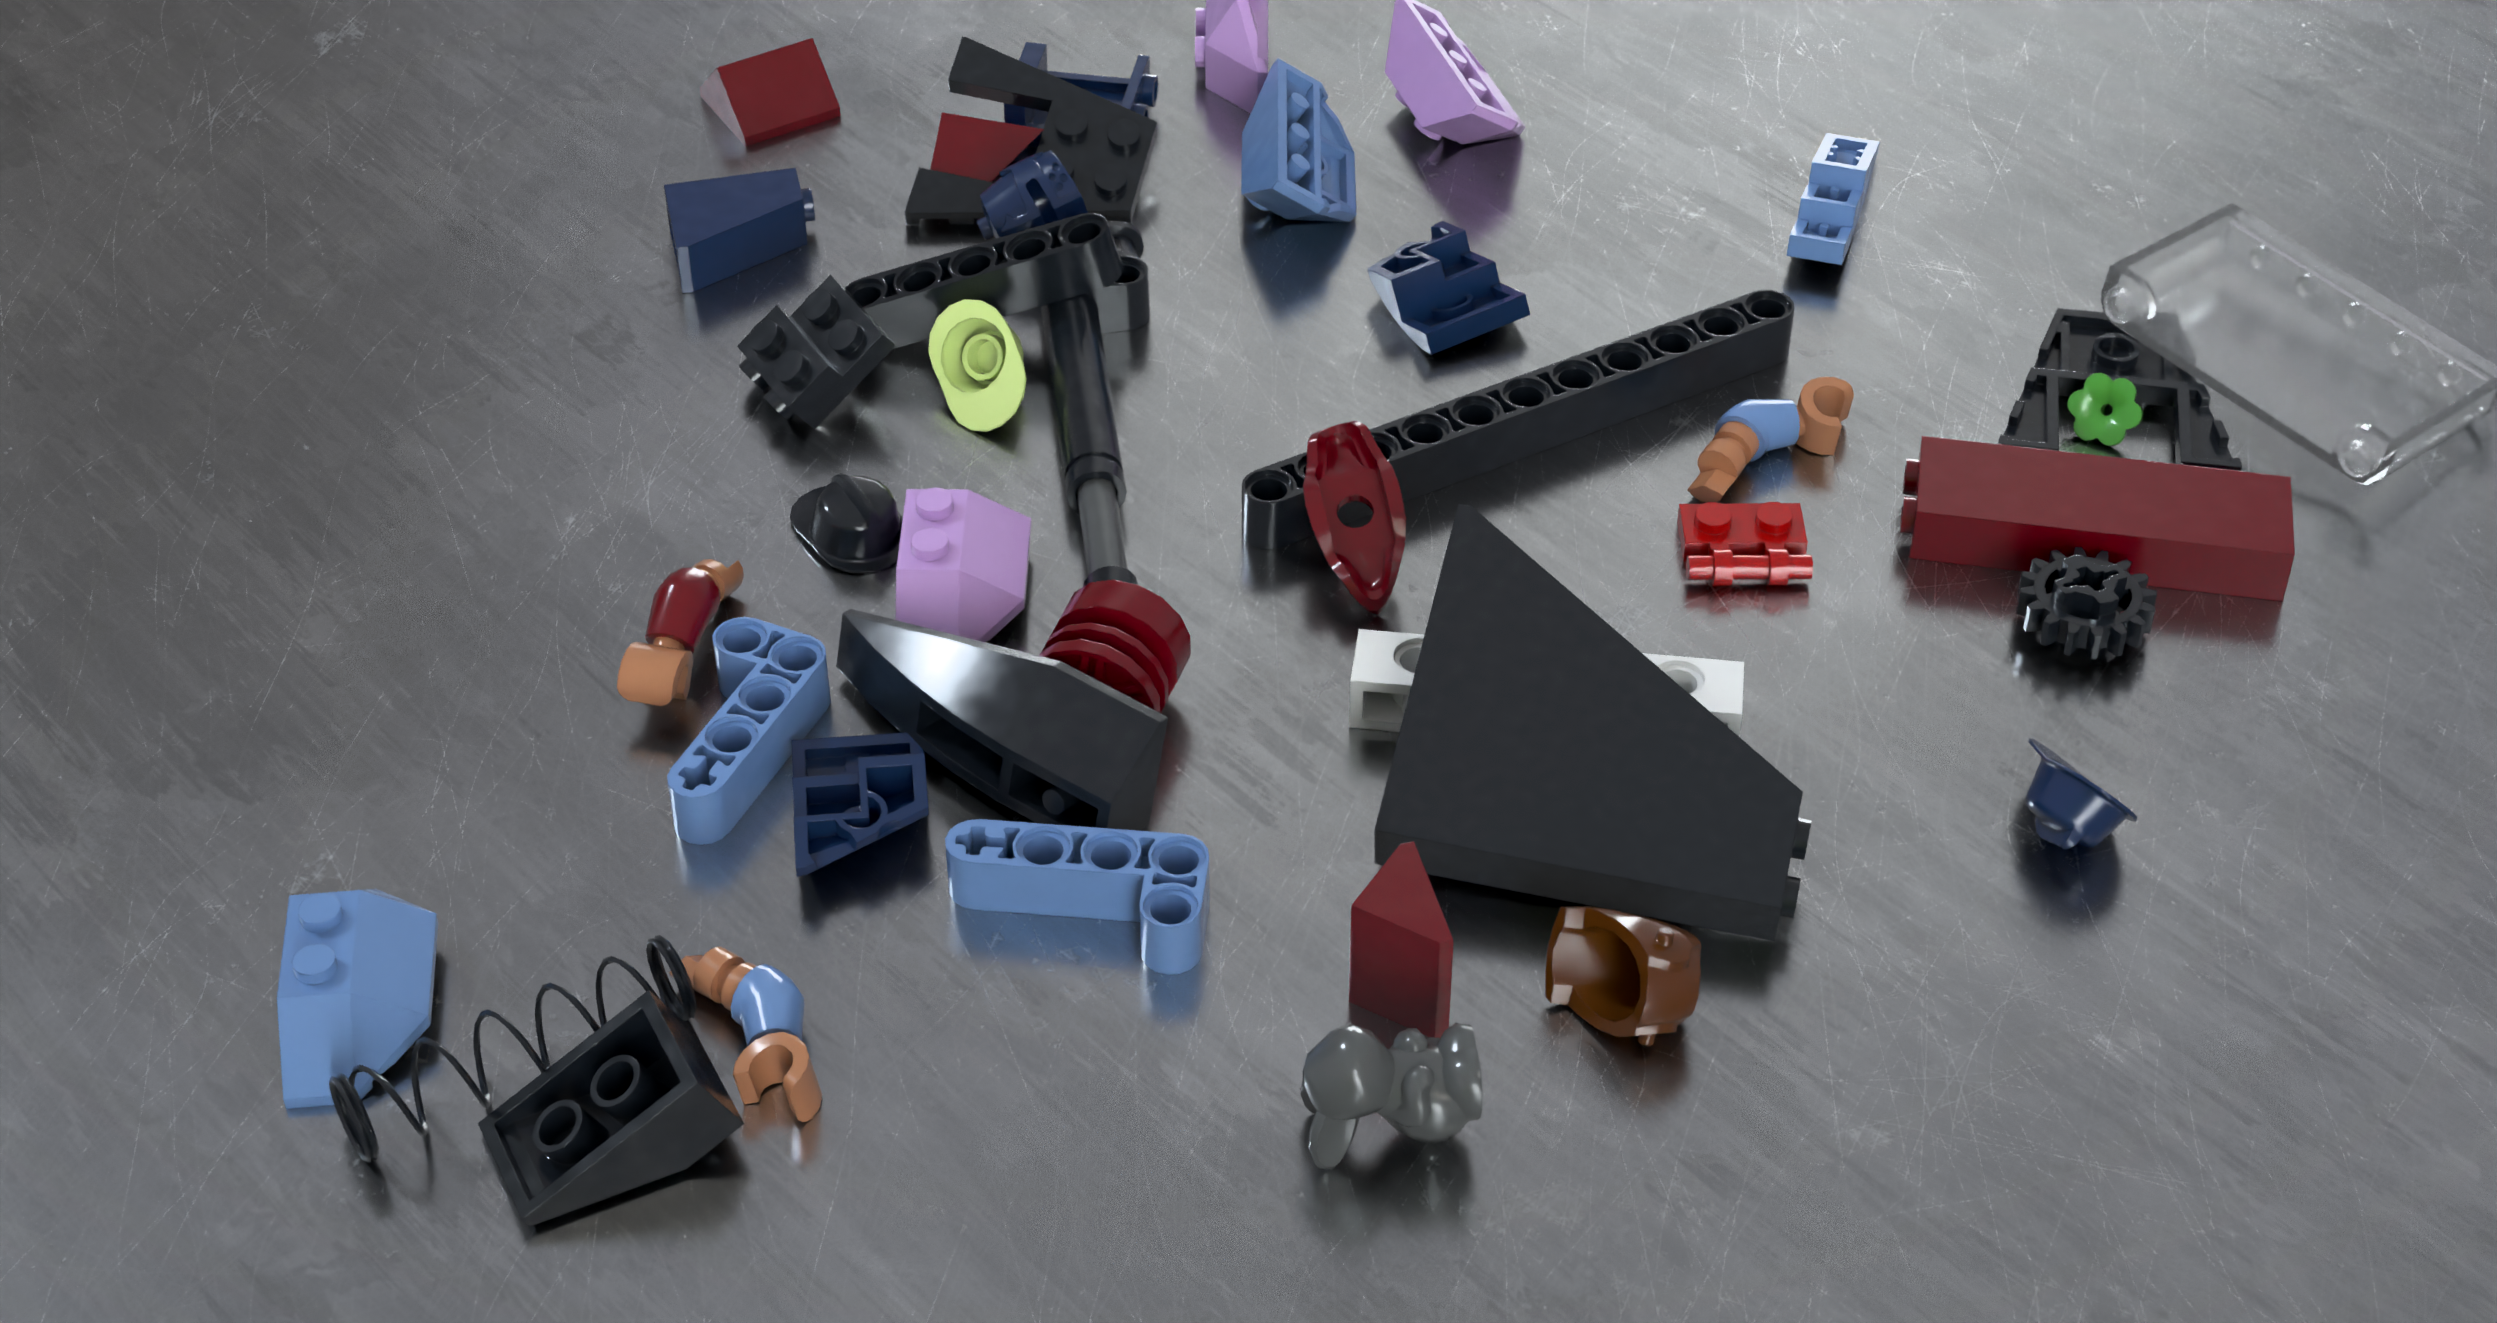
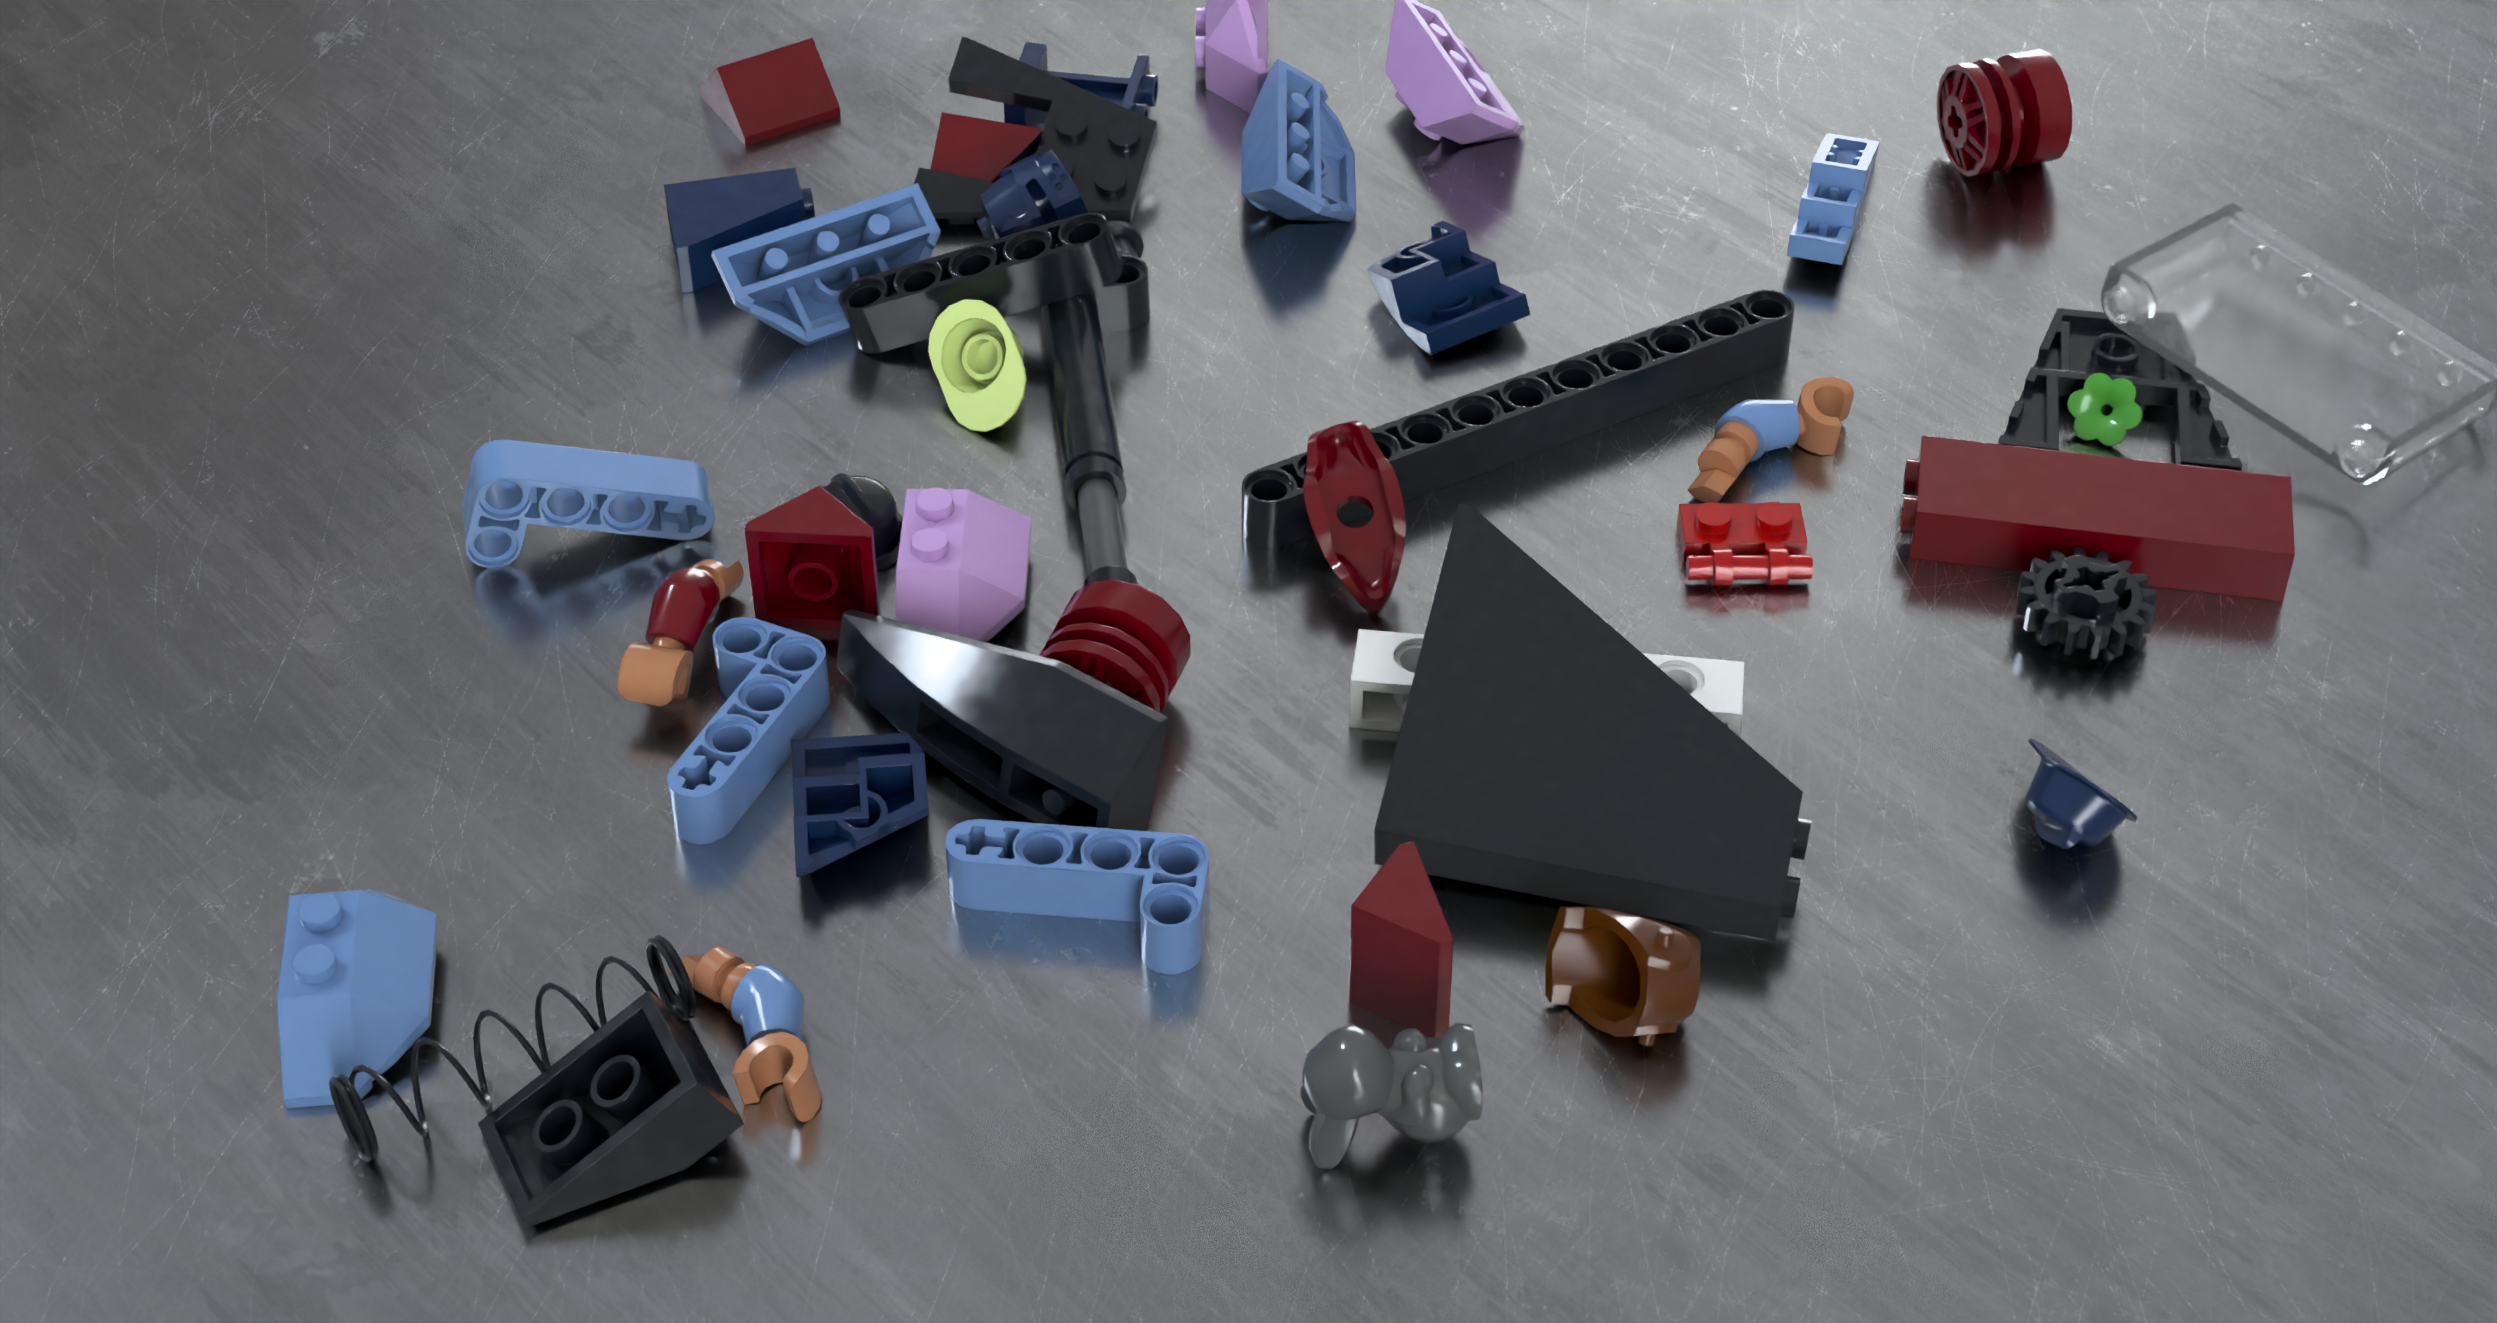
black plate [737,274,896,429] -> none
none -> medium blue beam [462,440,715,568]
none -> medium blue wedge [711,183,941,346]
none -> dark red slope [745,485,881,630]
none -> dark red wheel [1937,49,2072,177]

